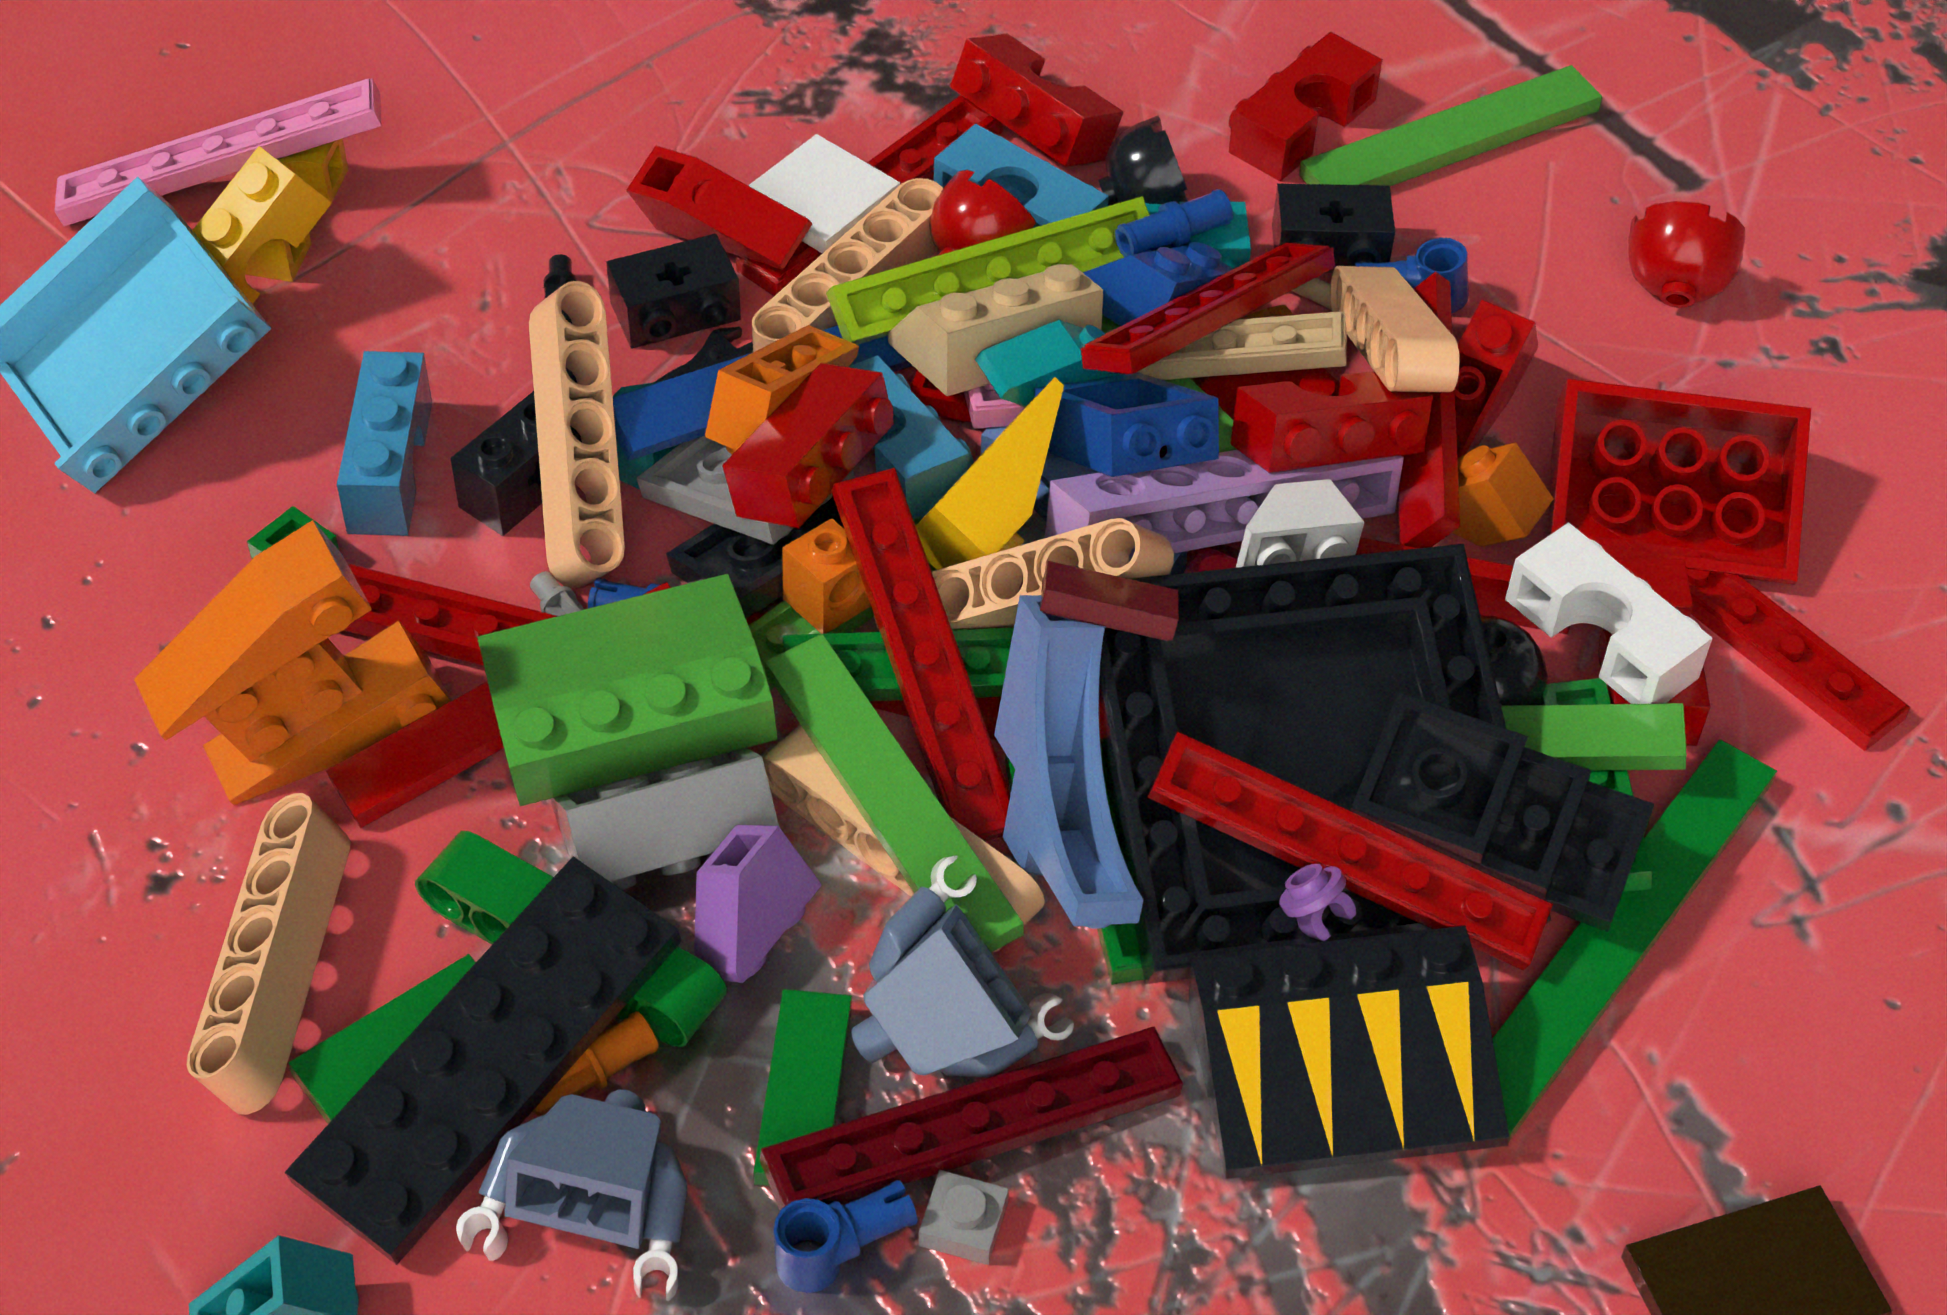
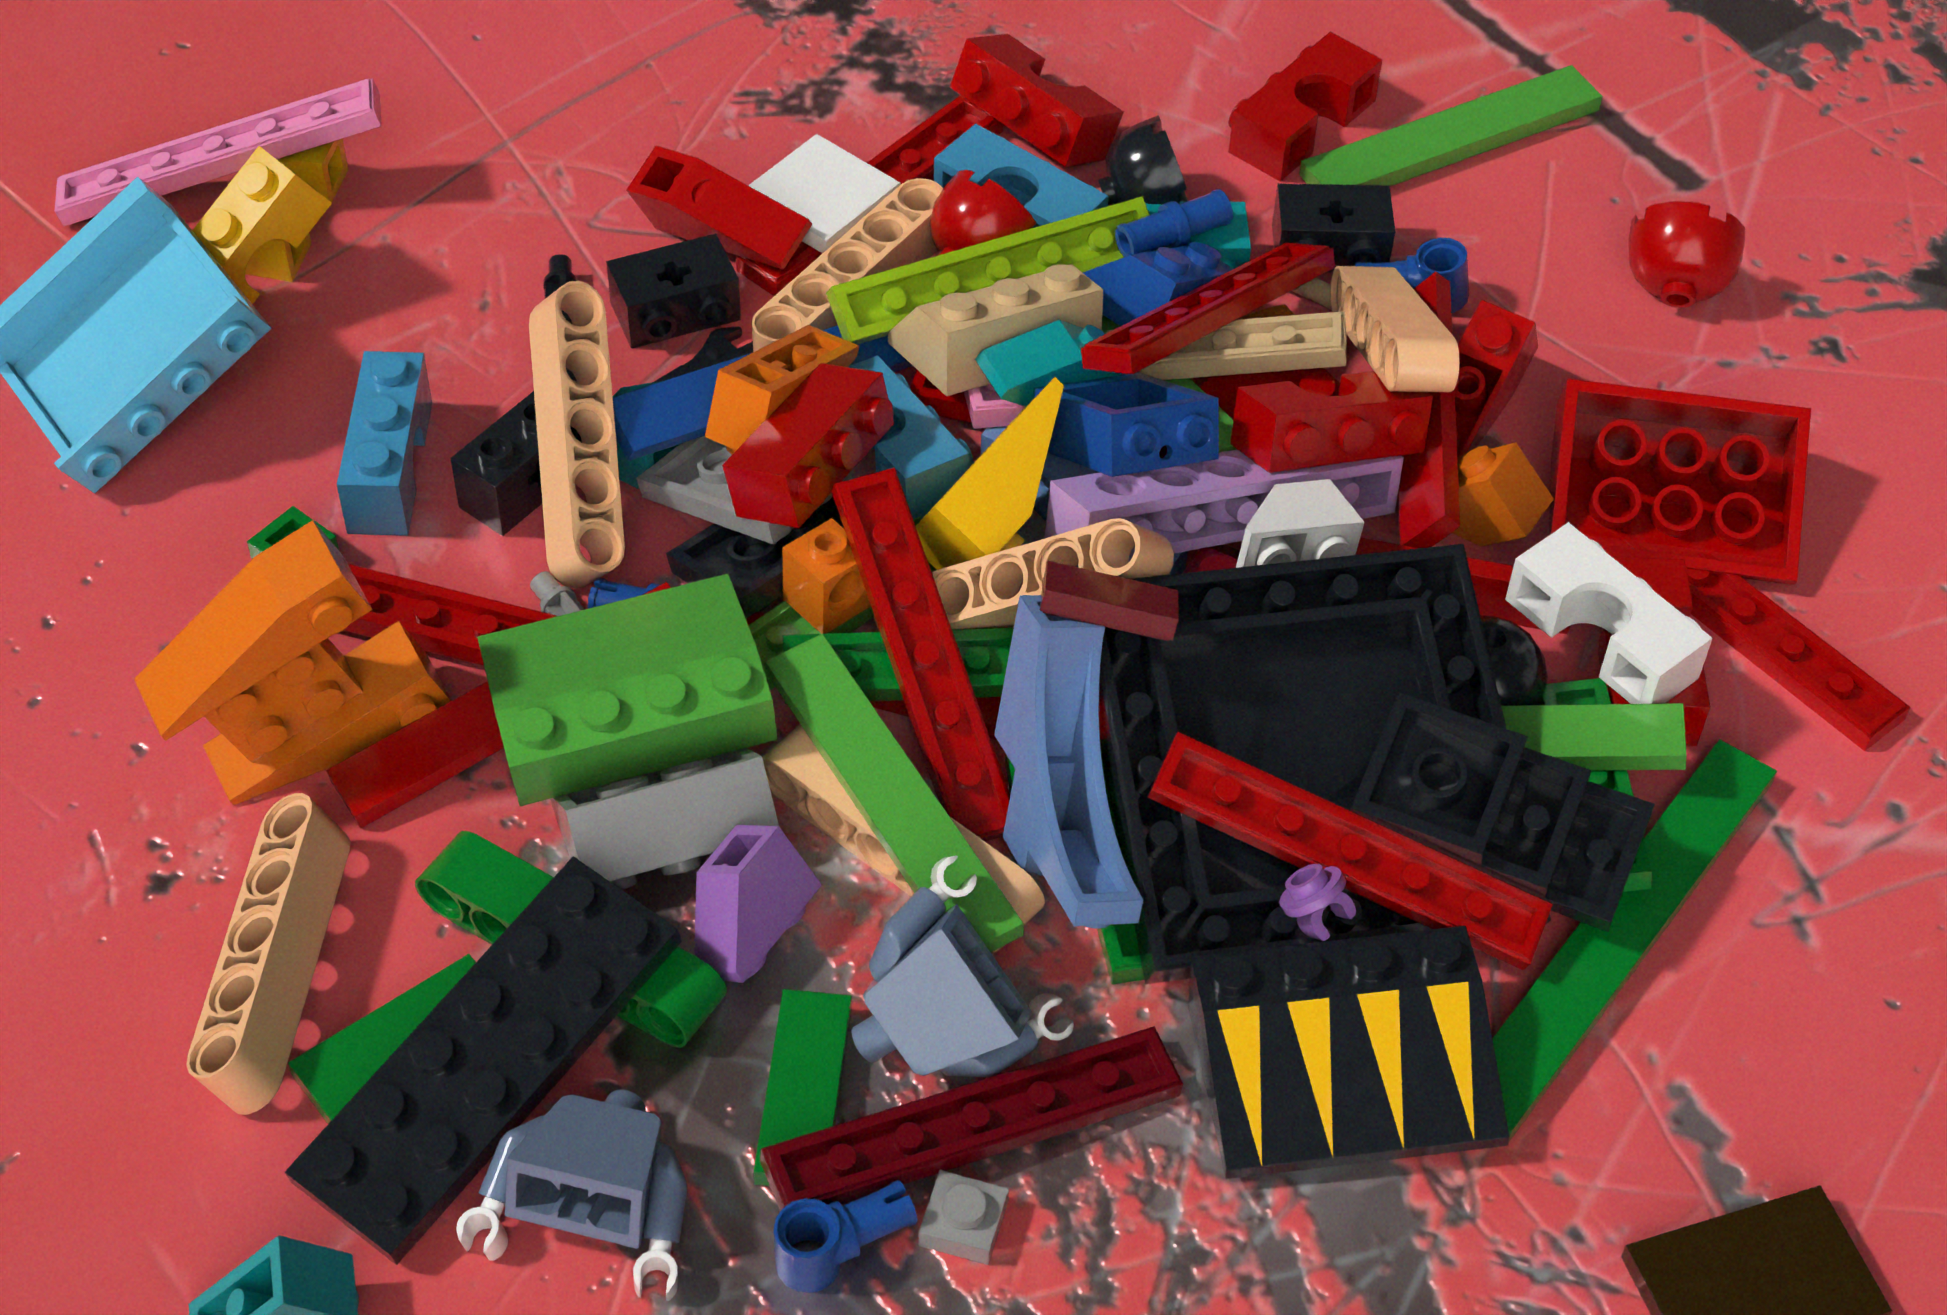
orange axle [533,1011,659,1116] -> none

